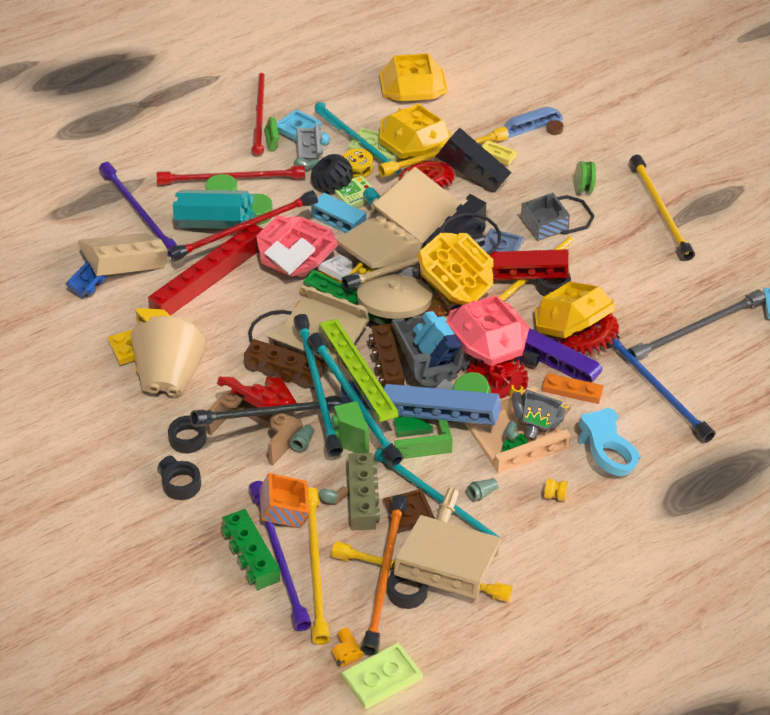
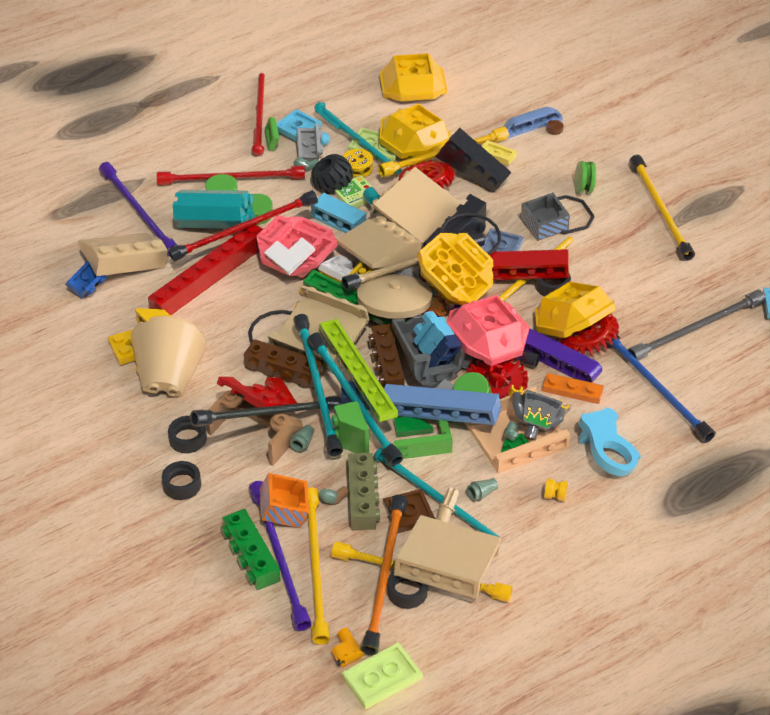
black tile [157,455,177,474] -> none

